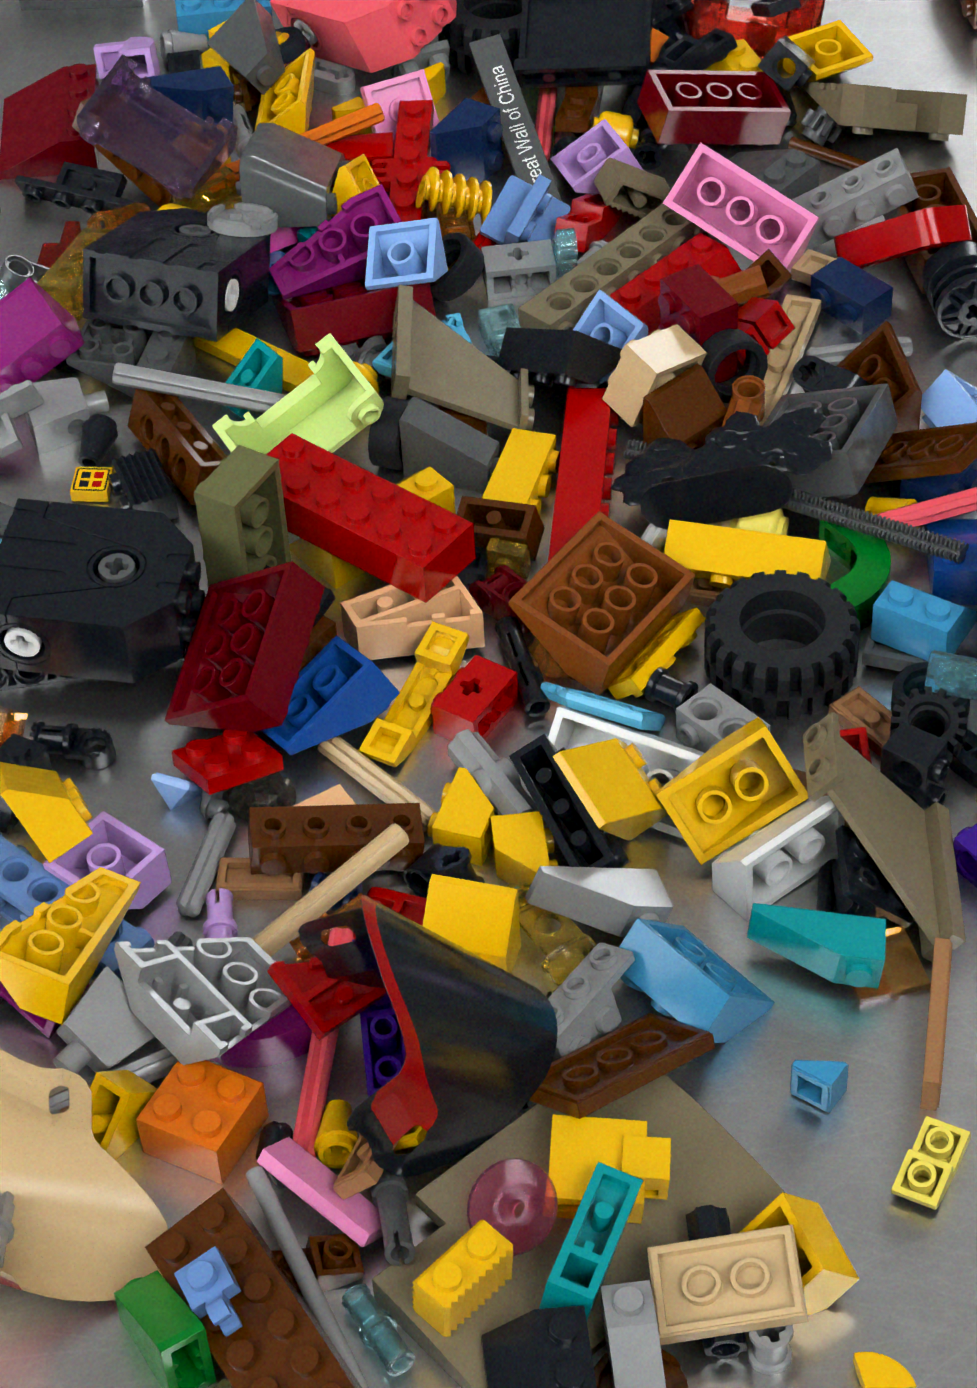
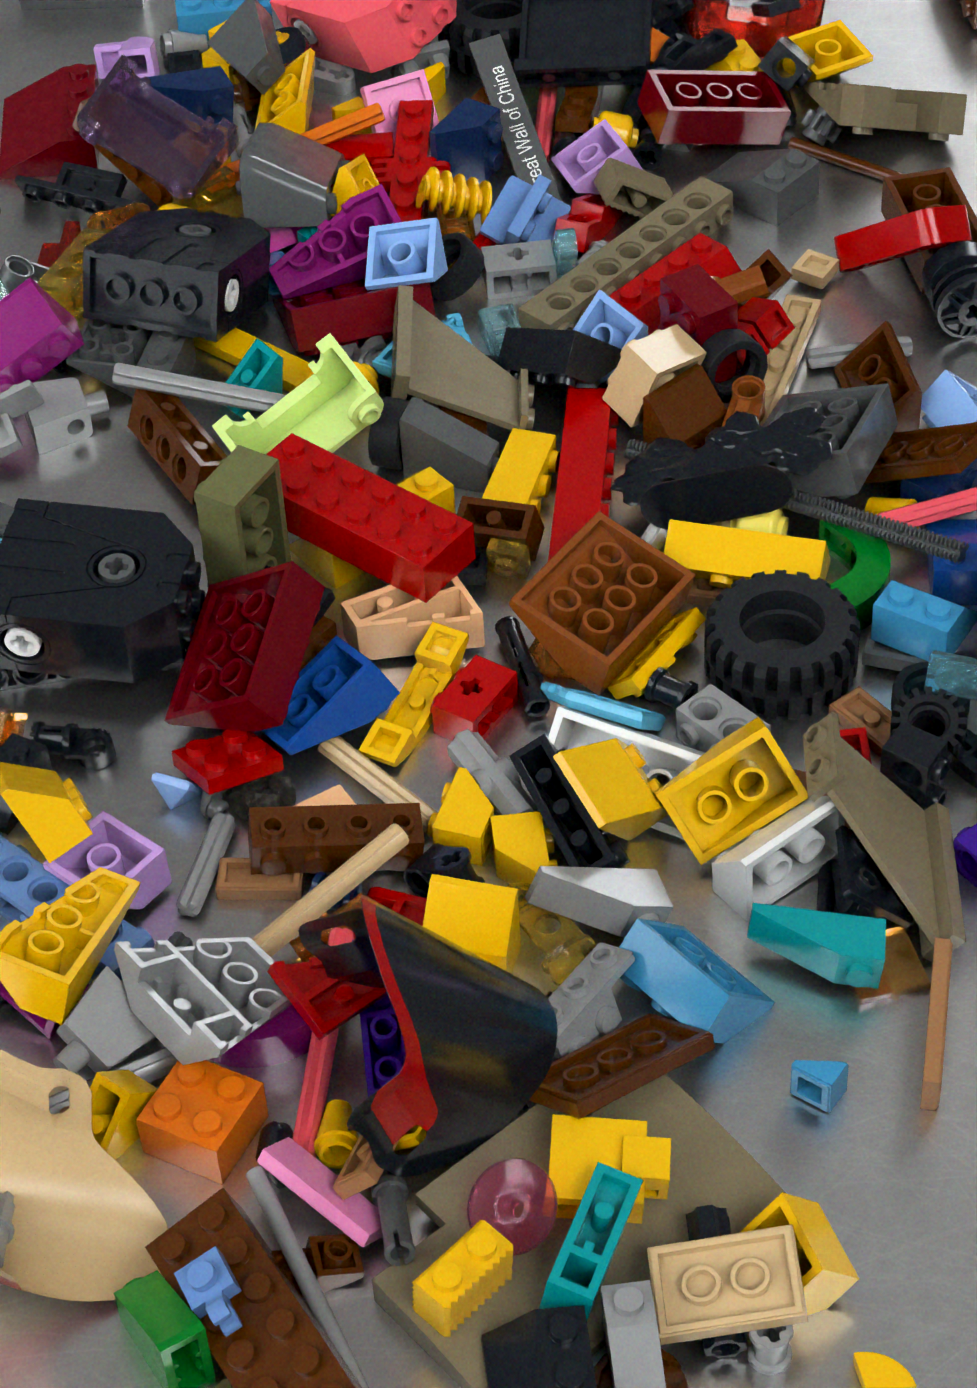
yellow tile [70,467,113,502] -> none
black cone [78,414,118,467] -> none
black brick [108,447,179,520] -> none
lavender pin [203,888,238,938] -> none
light grey tile [207,202,278,237] -> none
clear light blue pin [341,1284,415,1376] -> none
dark red piece [469,564,531,634] -> none
bright pink slope [663,142,819,273] -> none
light grey brick [792,148,919,253] -> none
black piece [793,356,868,393] -> none
dark blue brick [810,257,893,335] -> none
light yellow slope [891,1116,971,1210] -> none

